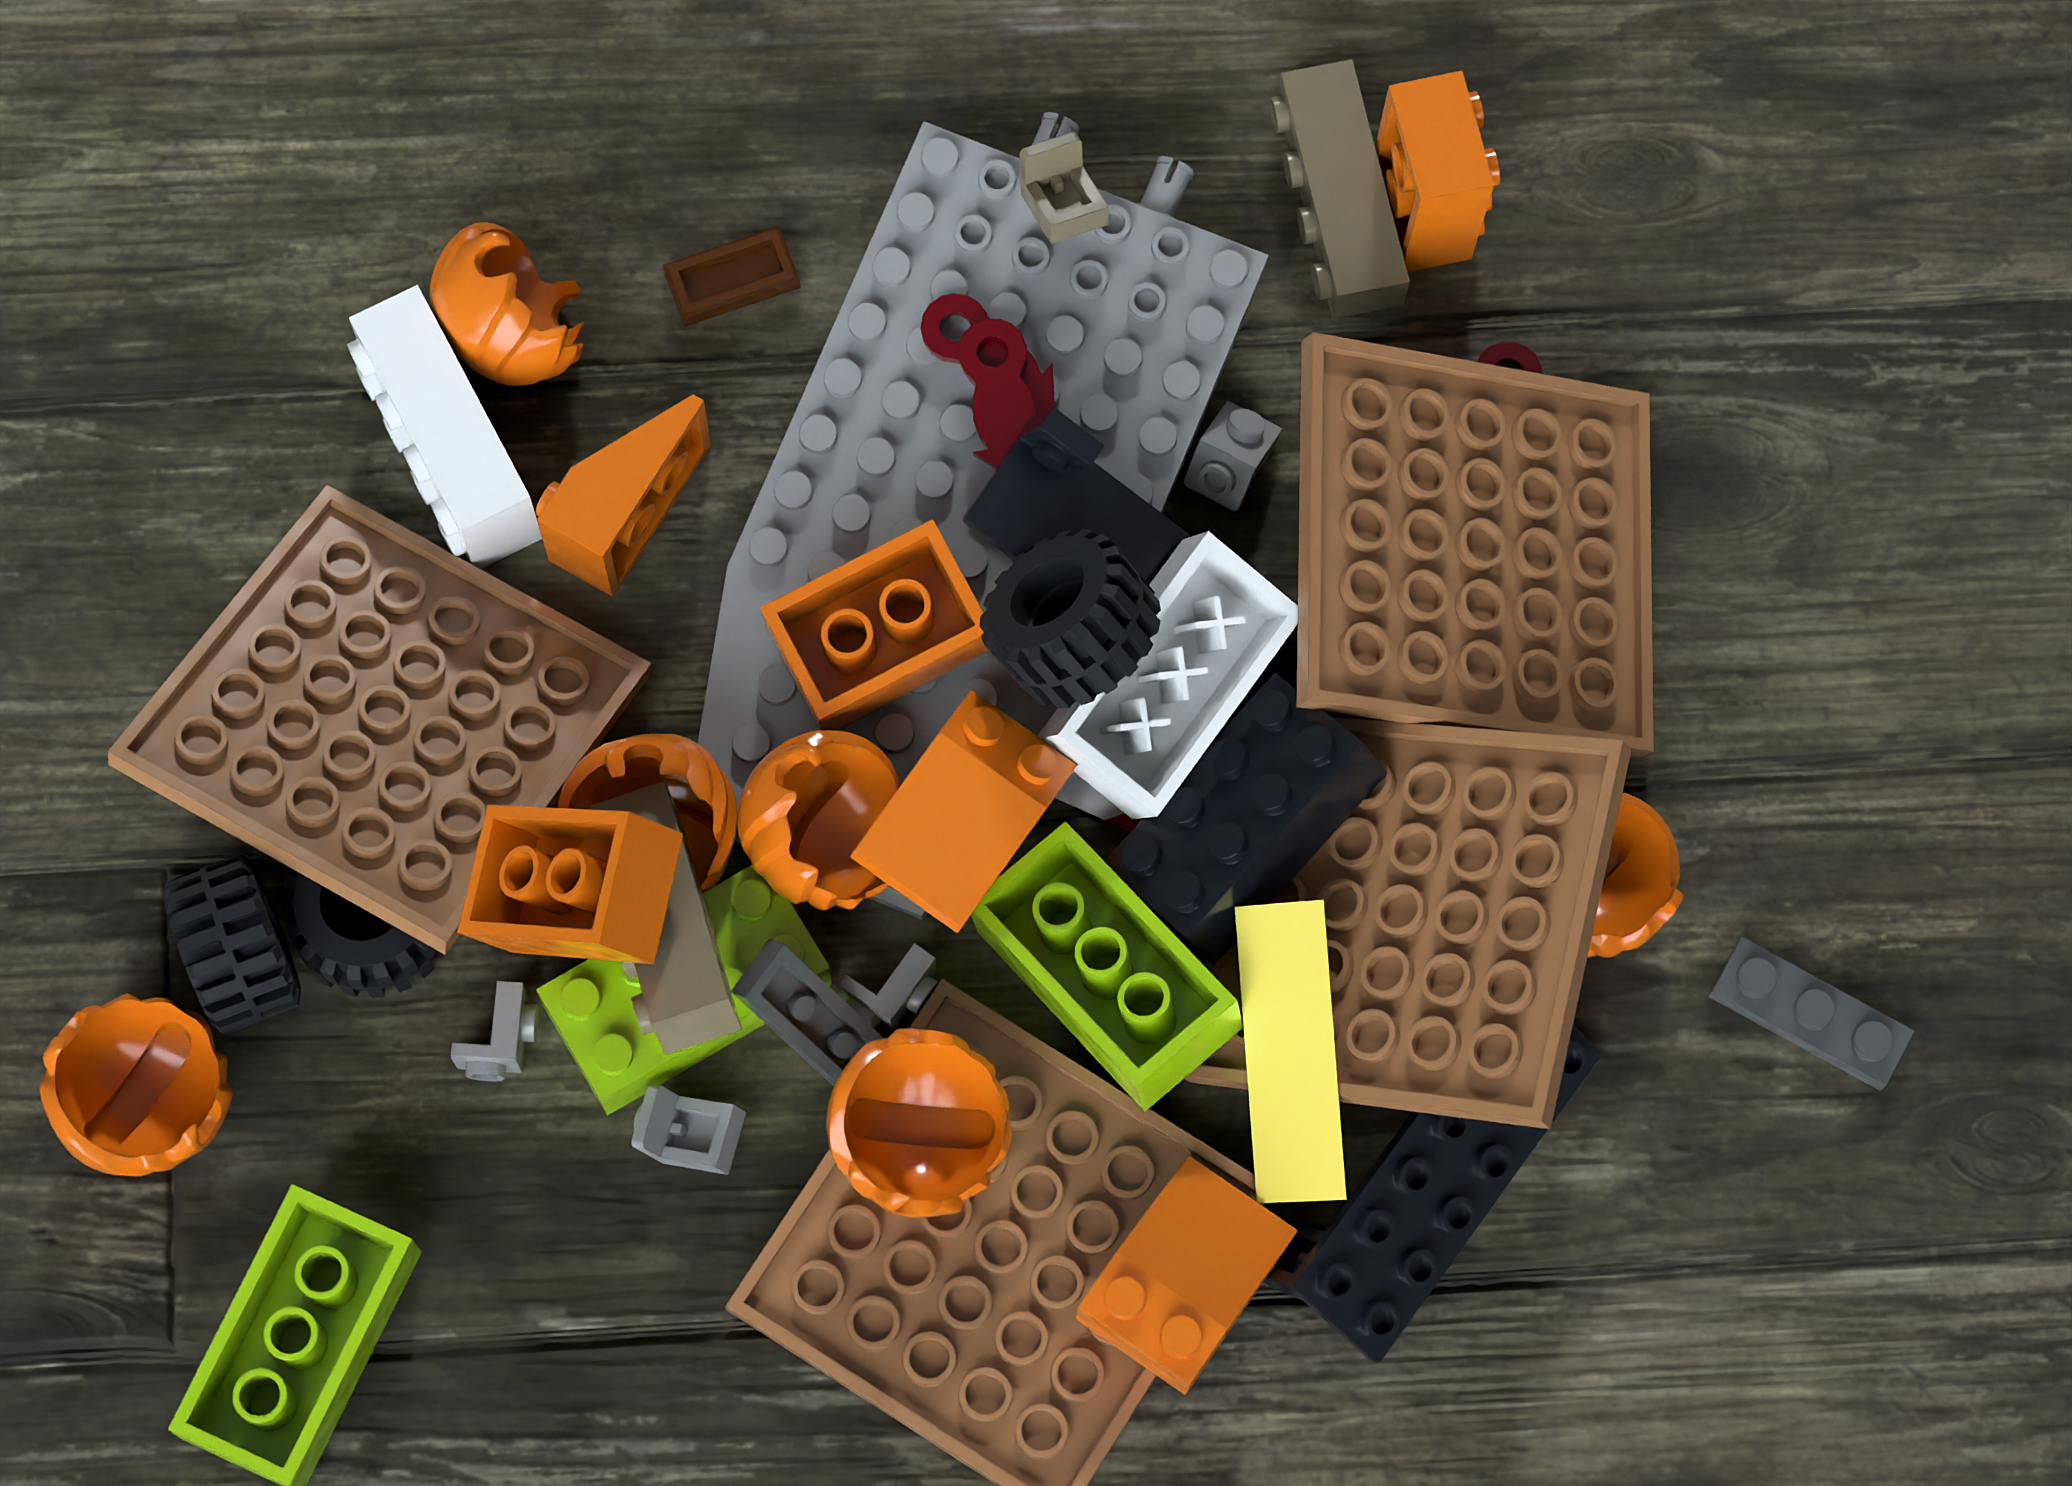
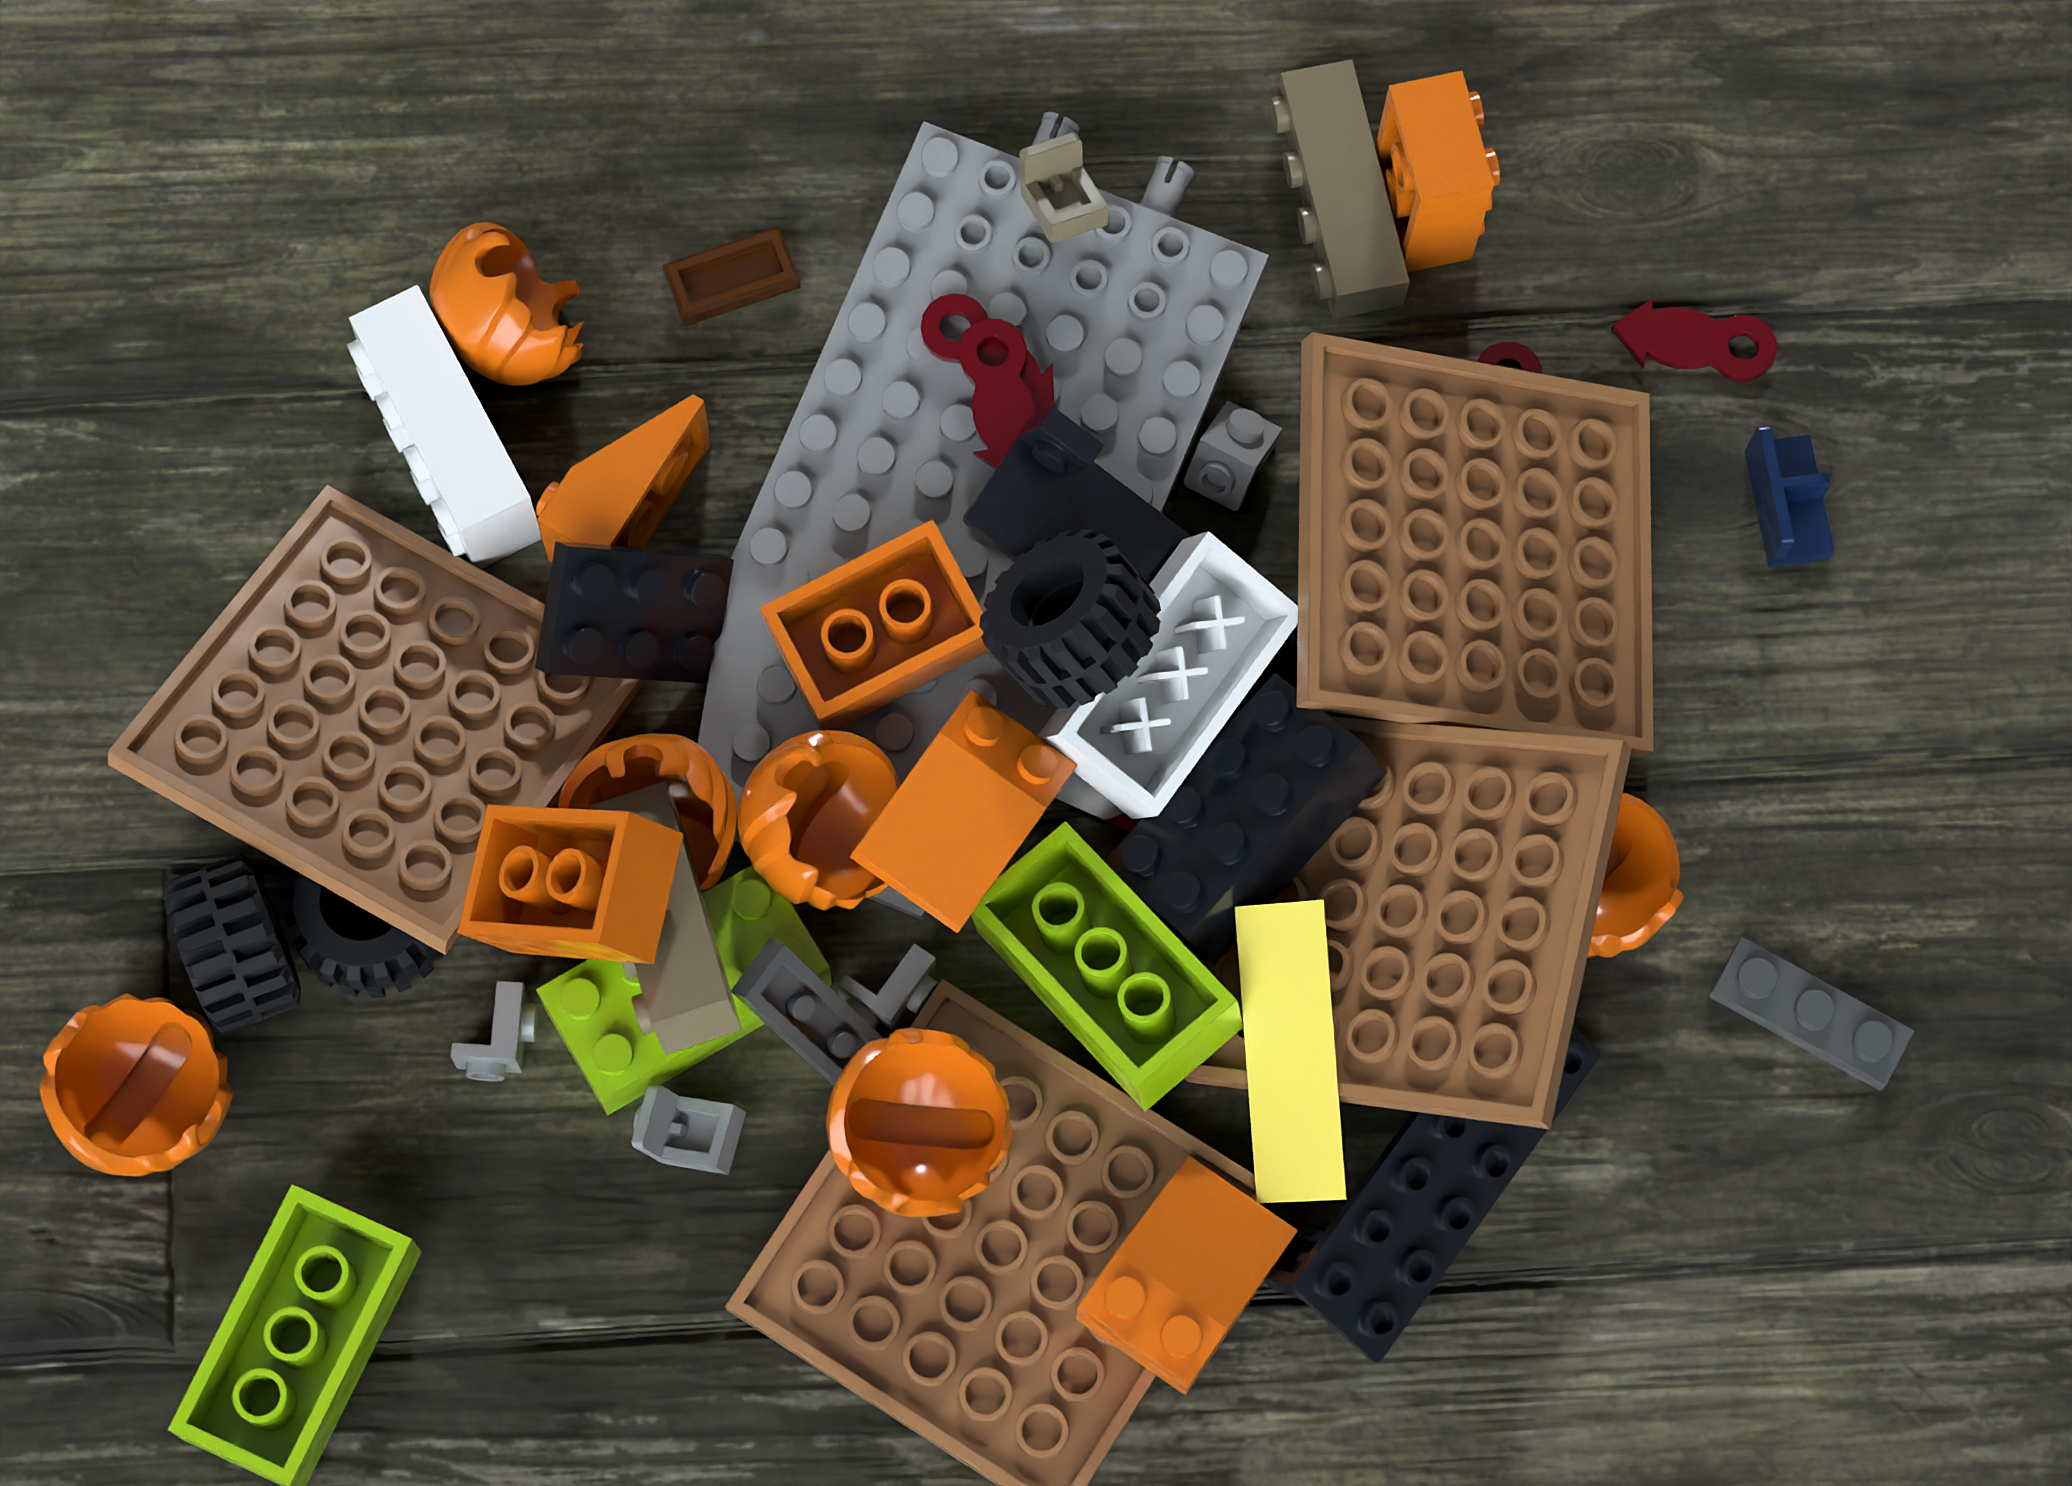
none -> black plate [535,541,734,684]
none -> dark red brick [1611,297,1777,382]
none -> dark blue panel [1745,425,1834,568]

